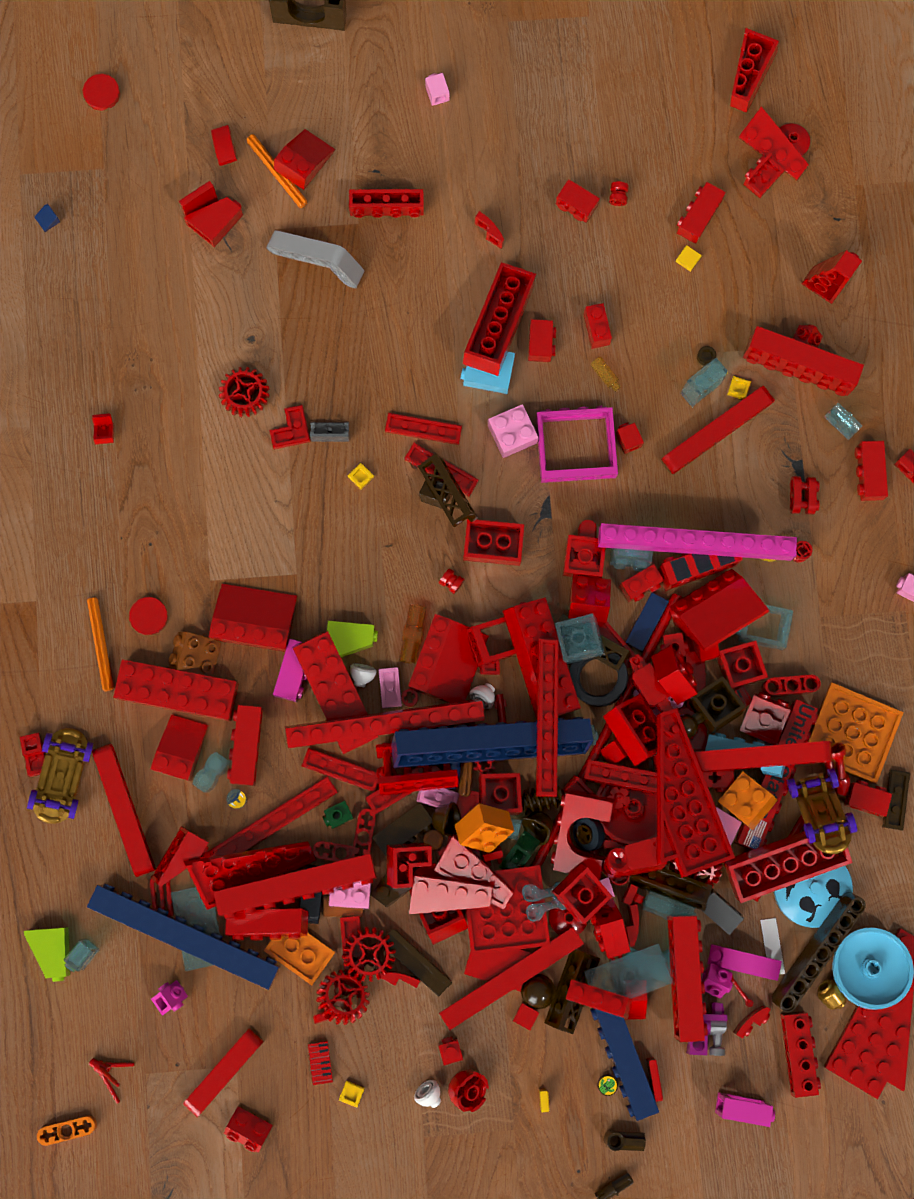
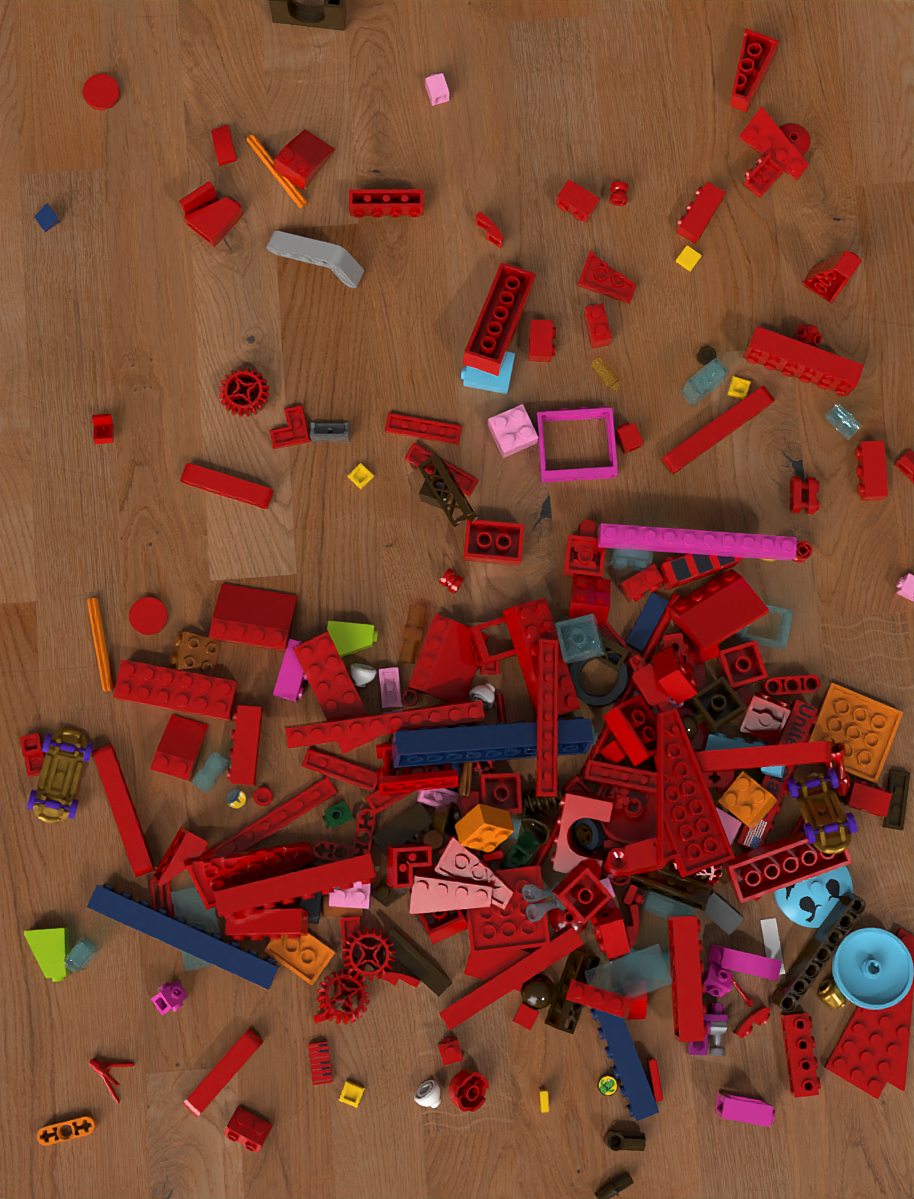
none -> red beam [180,463,274,509]
none -> red tile [253,787,274,807]
none -> red wing [577,251,636,304]

